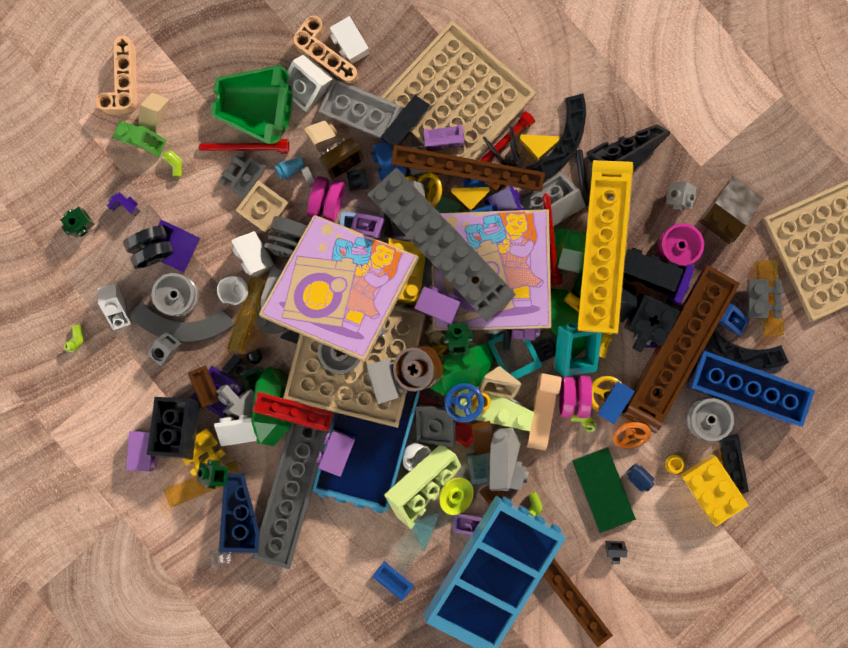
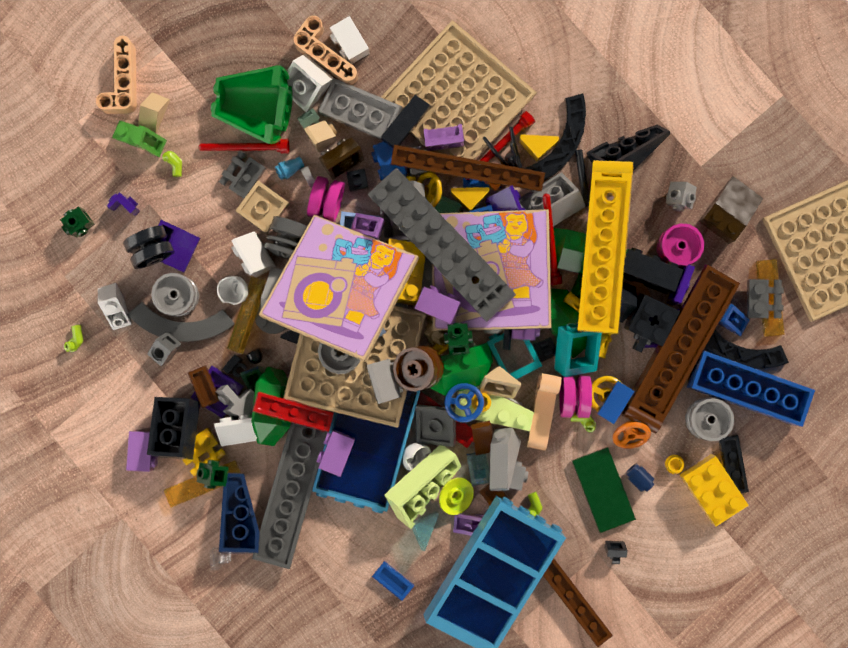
none -> sand green tile [297,108,320,129]

